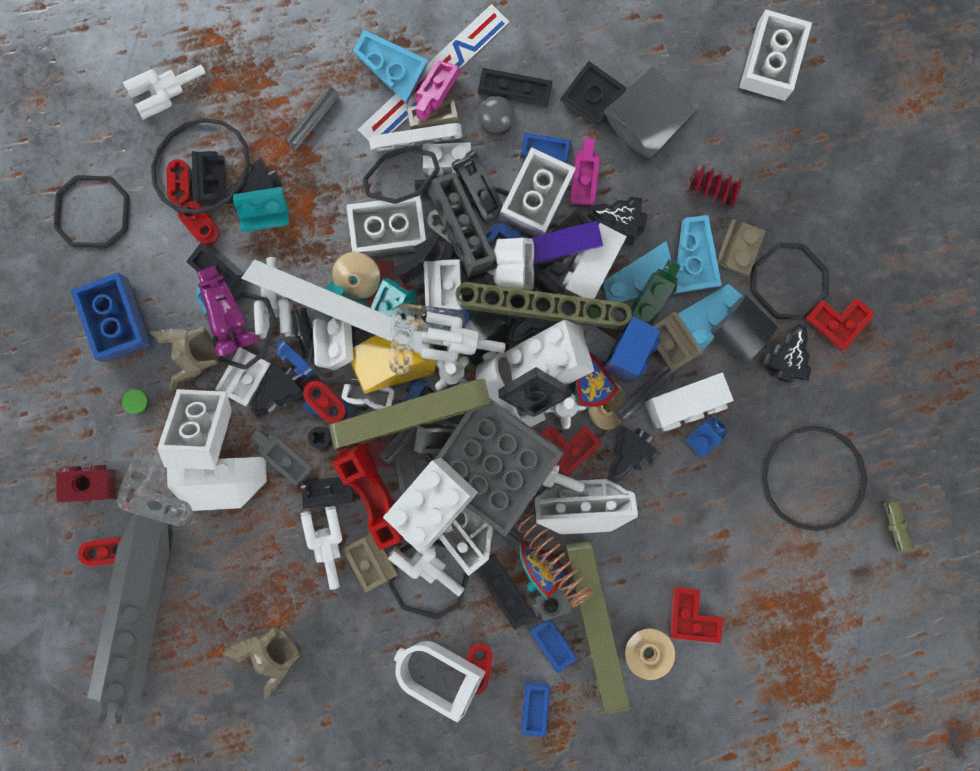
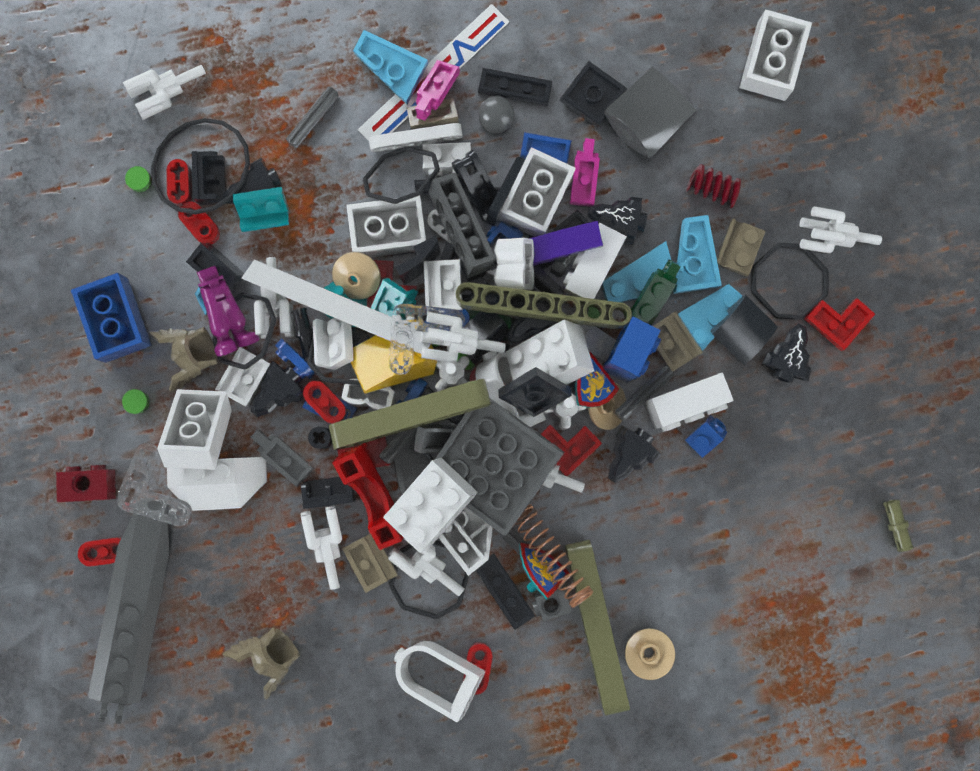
black piece [53,175,129,248] -> none
blue tile [521,682,550,737] -> none
blue tile [529,619,578,673] -> none
white wedge [535,479,638,534] -> none
red plate [669,587,723,643] -> none
black piece [762,426,867,531] -> none
none -> bright green tile [125,166,152,192]
none -> black tile [486,156,526,227]
none -> white plant [800,206,882,253]

